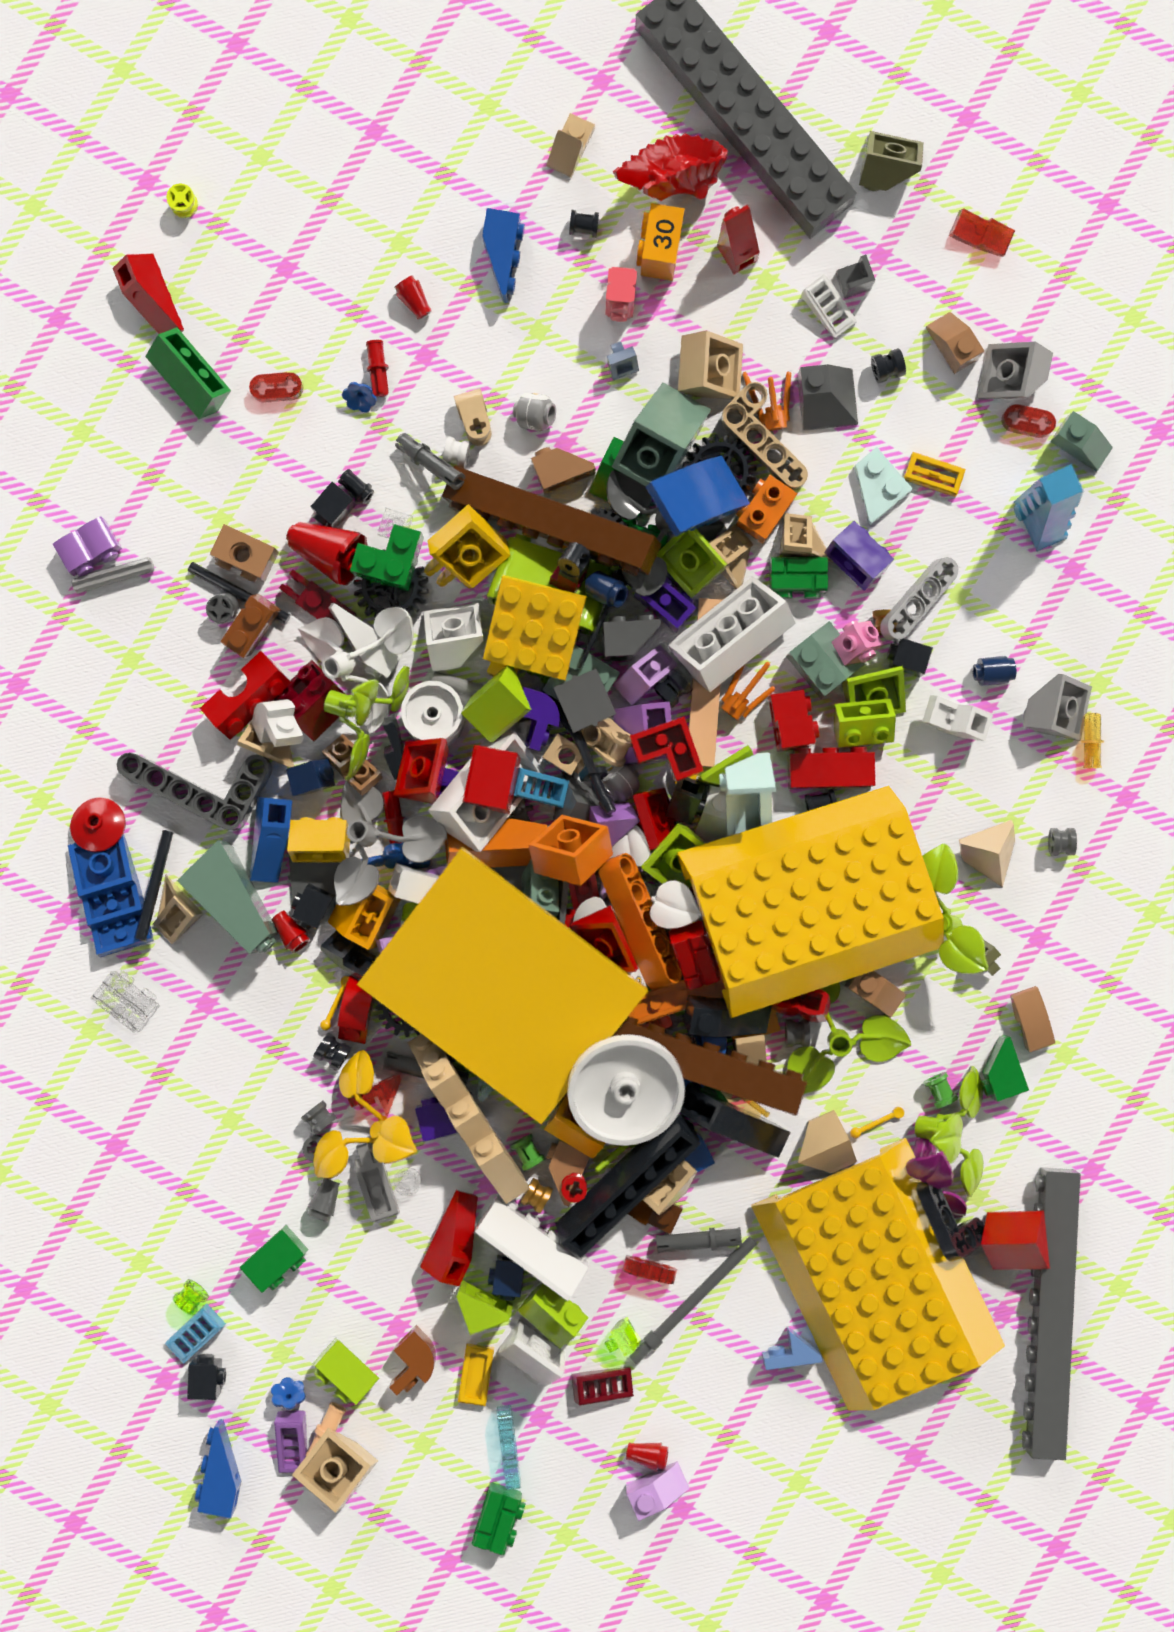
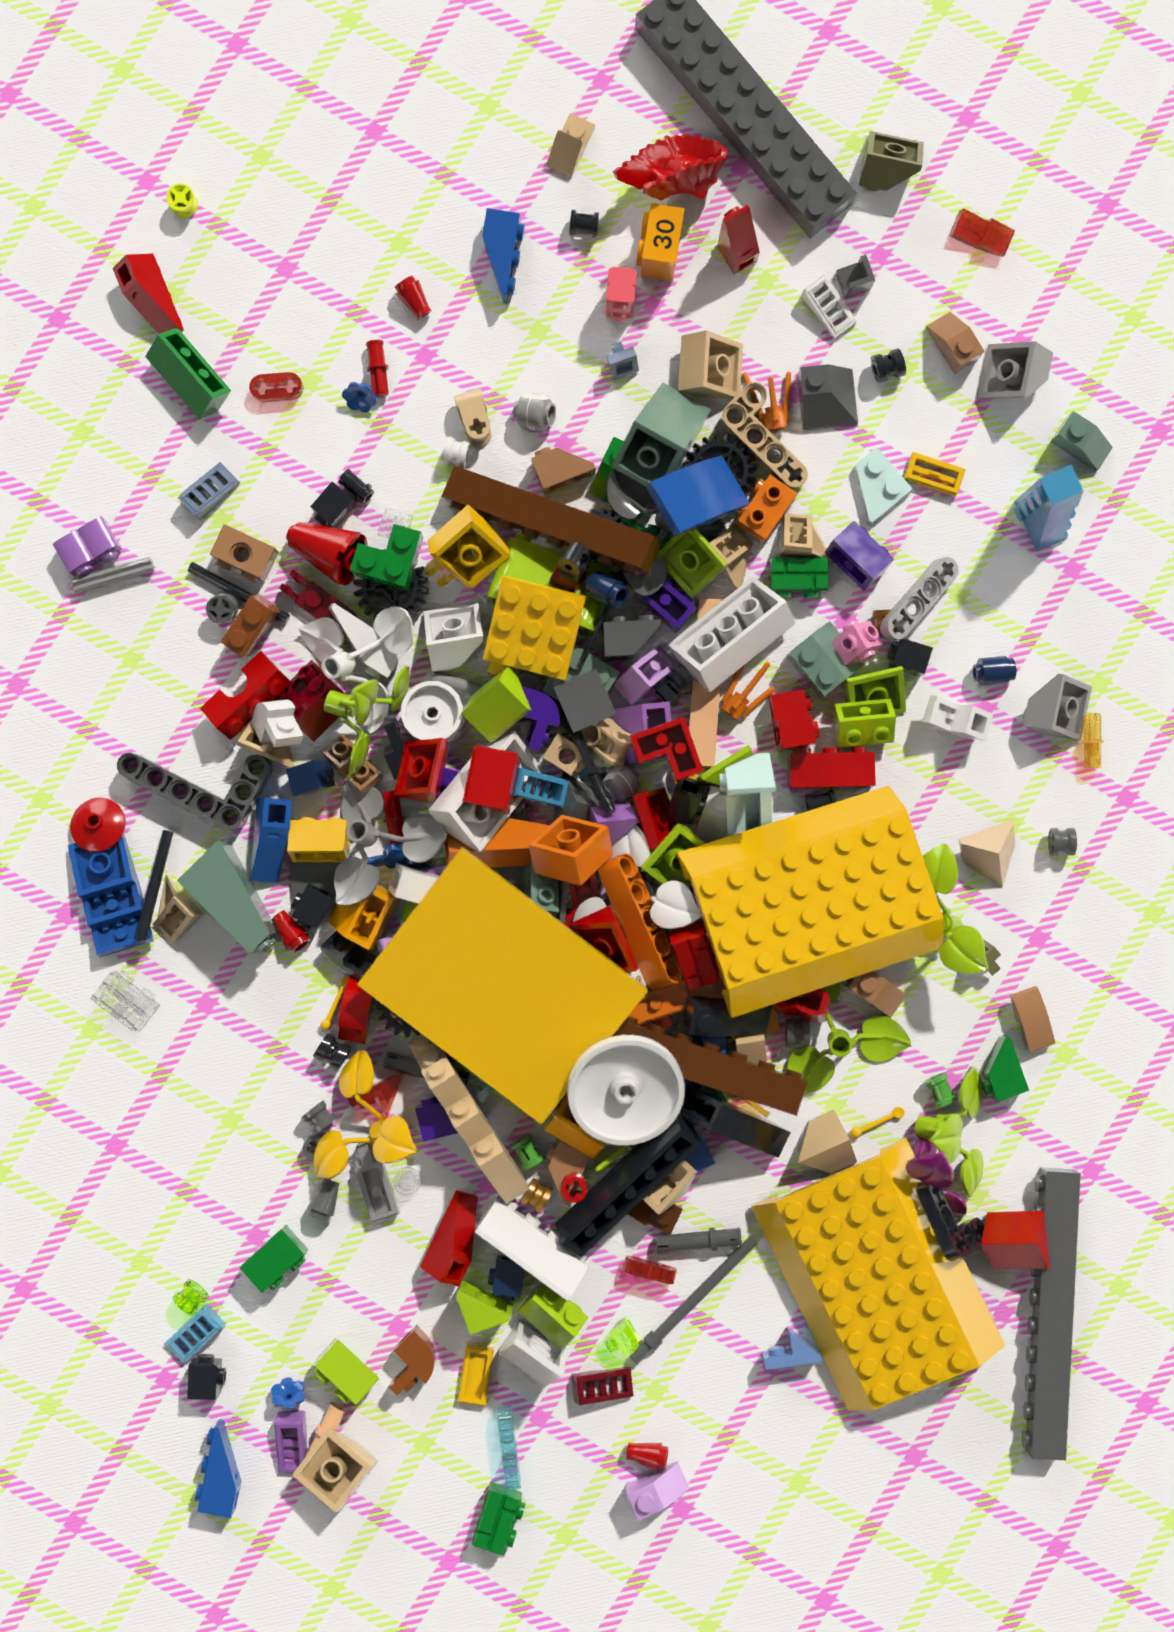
dark grey pin [395,433,465,490] -> none
clear red beam [1001,404,1056,438] -> none
none -> sand blue slope [177,462,240,521]

